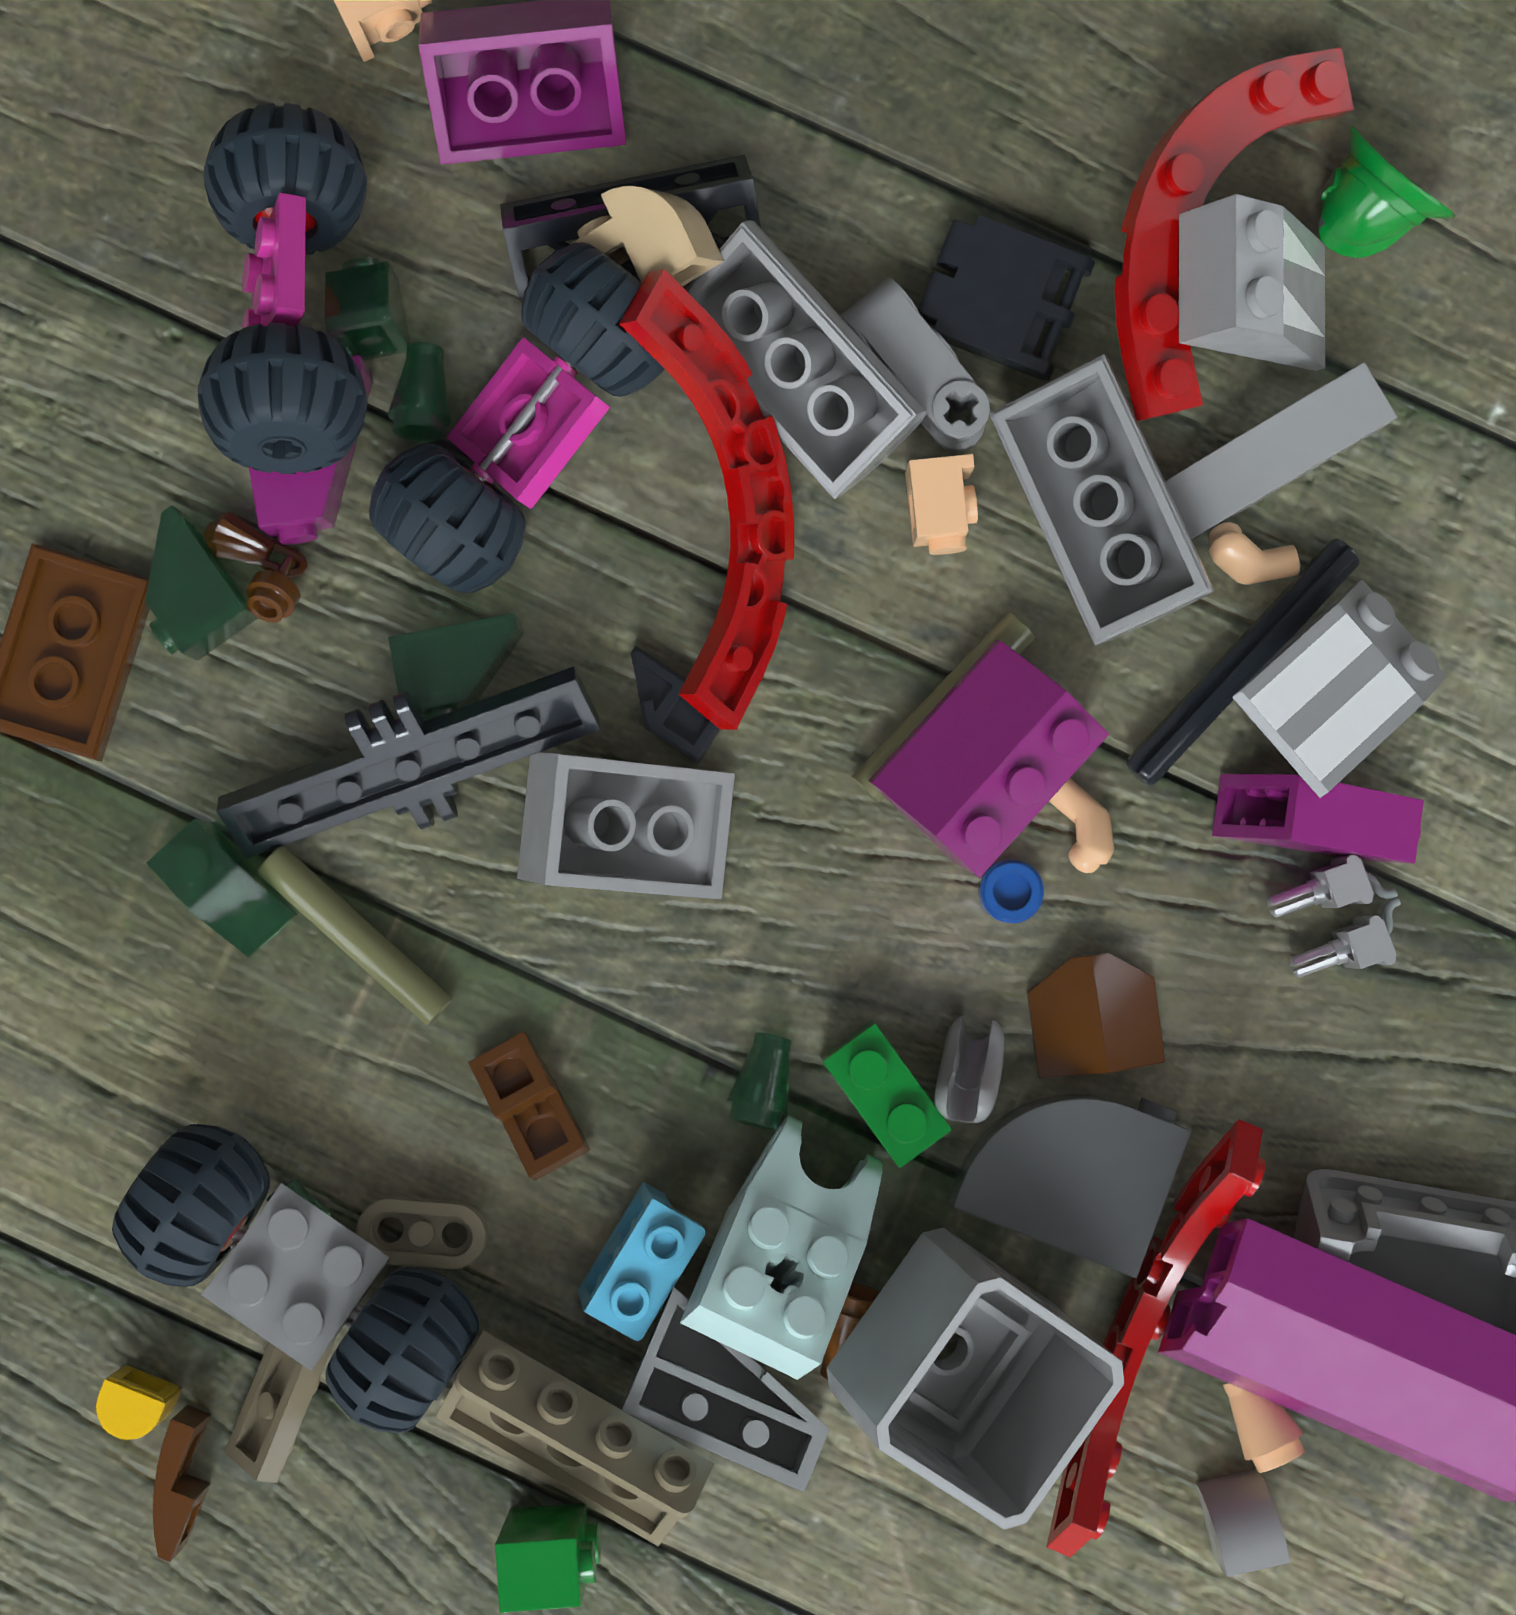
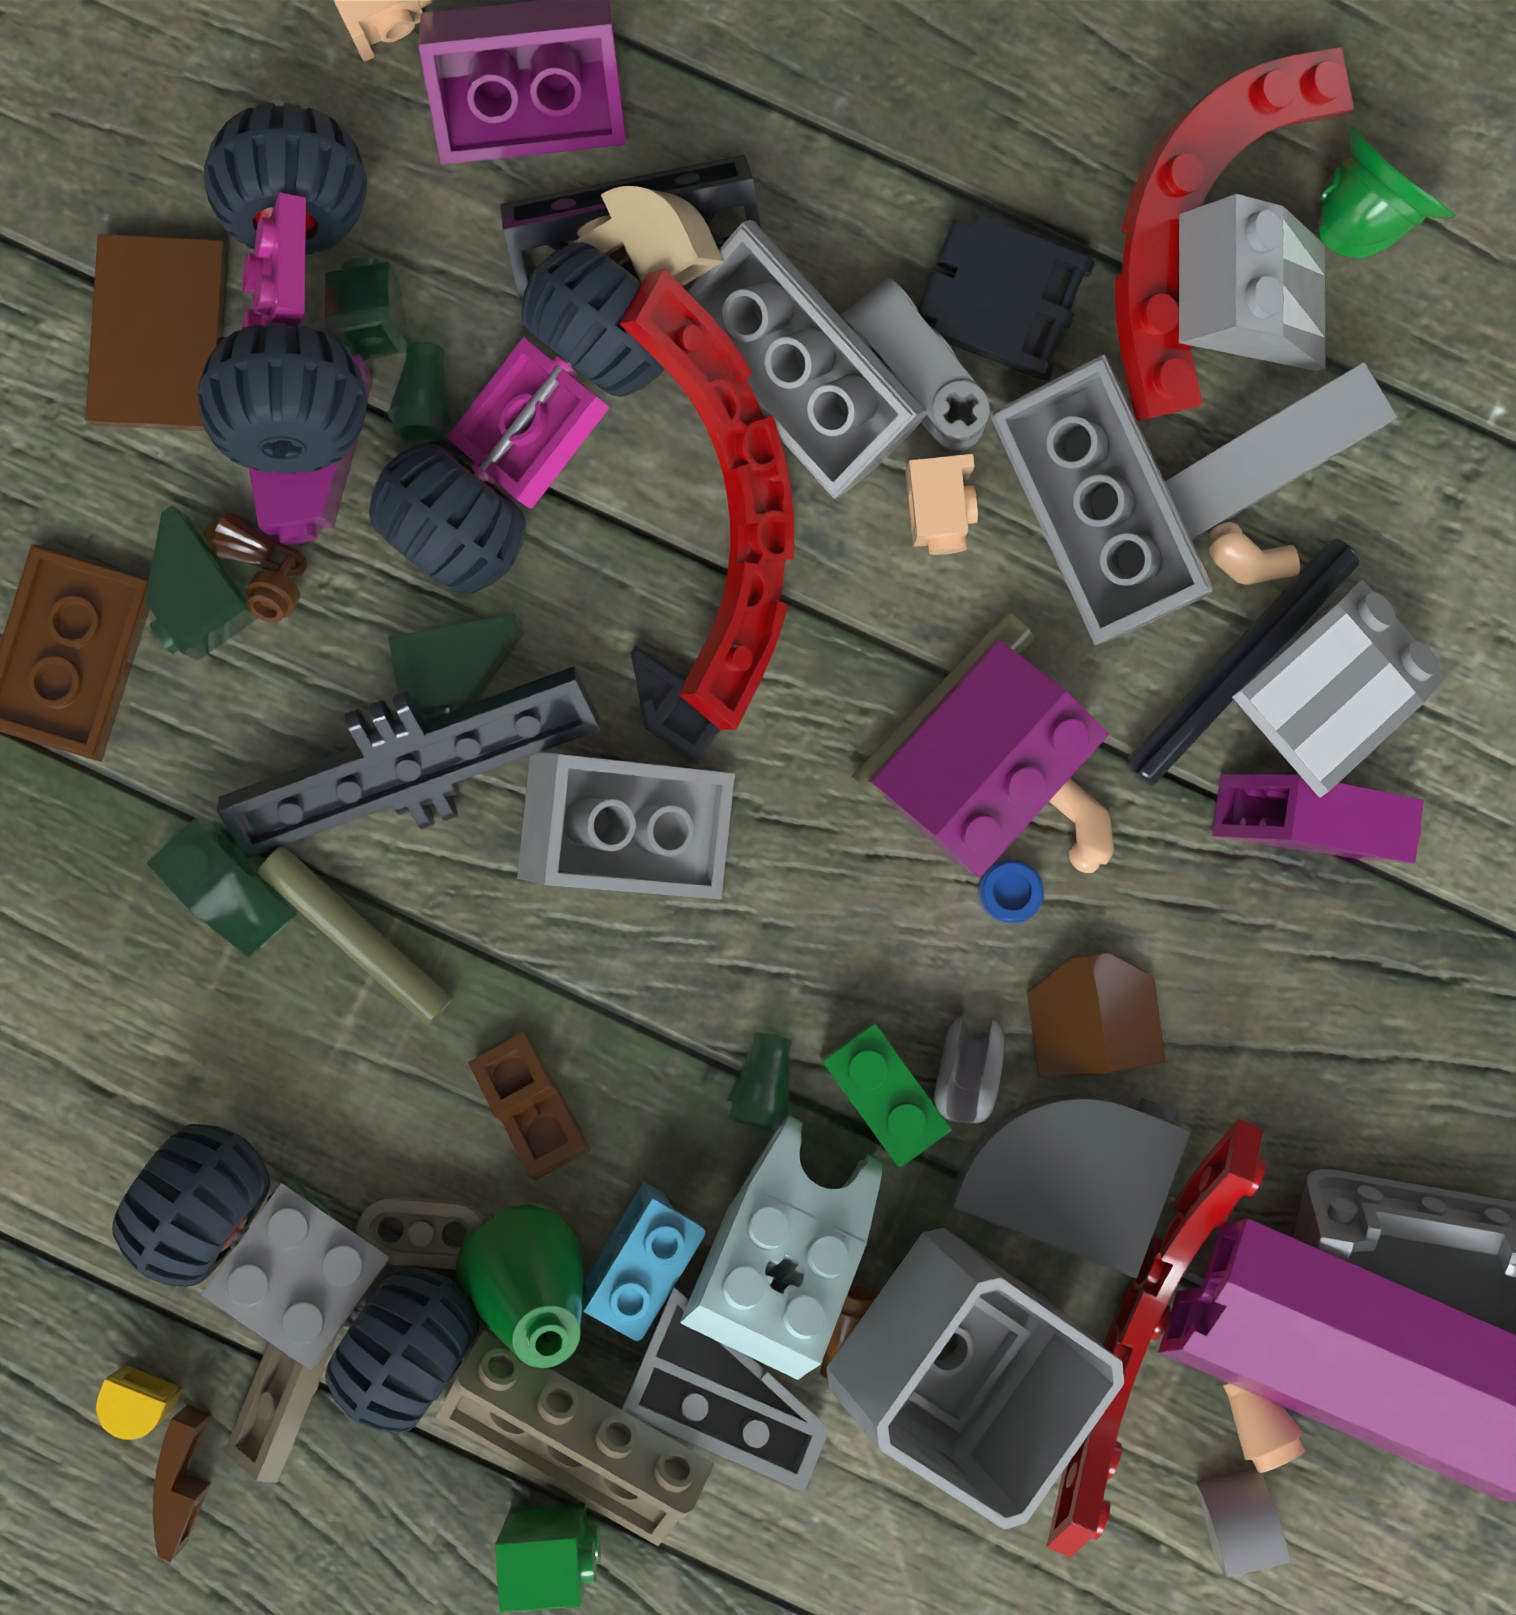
piece [1267,855,1401,978] -> none
none -> reddish brown tile [85,234,228,431]
none -> green cone [456,1204,585,1368]

